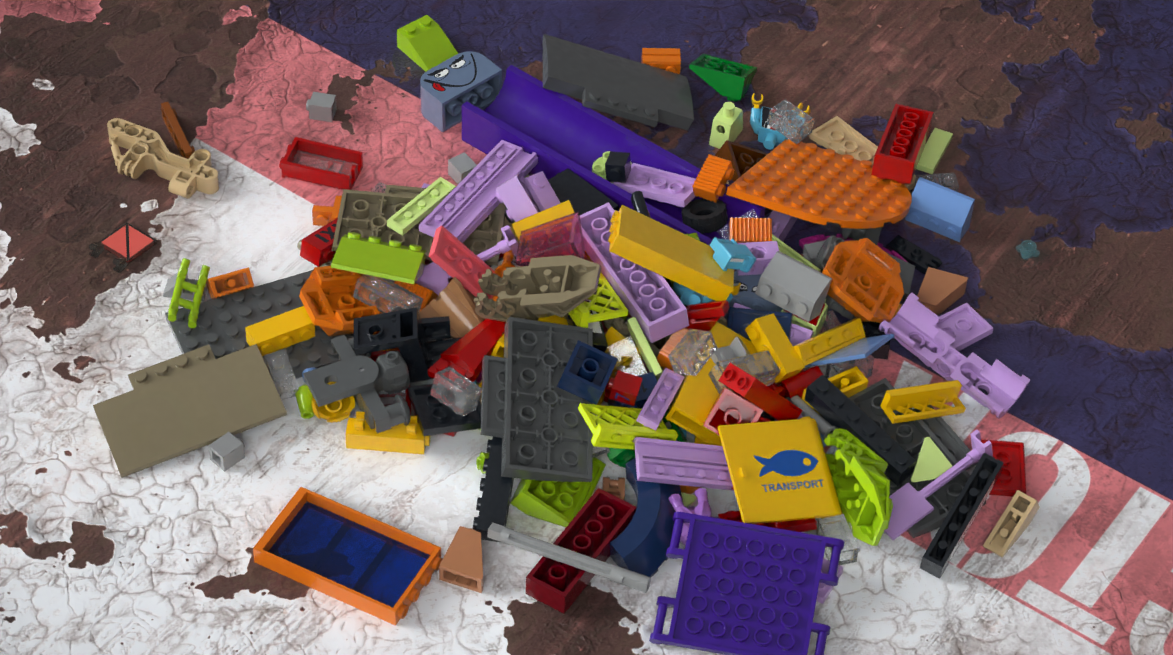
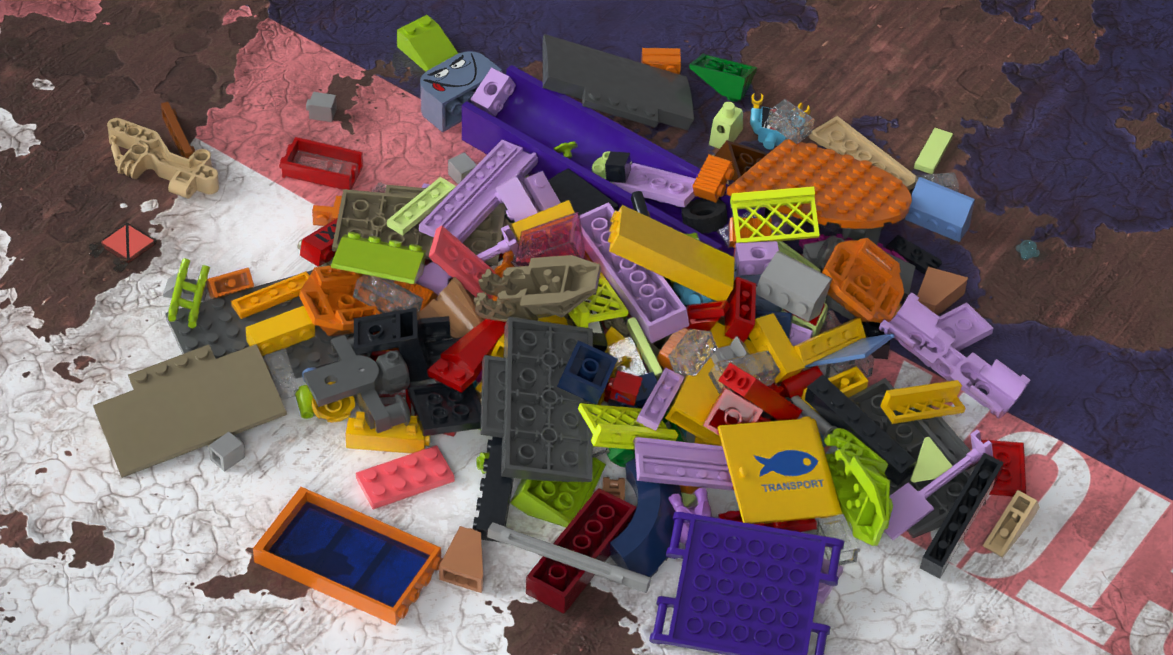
clear brick [430,367,482,416] -> none
medium azure piece [710,237,756,273] -> none
red brick [871,104,934,184] -> none
none -> light orange tile [231,271,310,319]
none -> coral plate [356,445,455,509]
none -> lavender brick [470,68,516,117]
none -> lime plant [553,141,578,159]
none -> red brick [725,277,756,343]
none -> neon yellow fence [730,186,820,243]

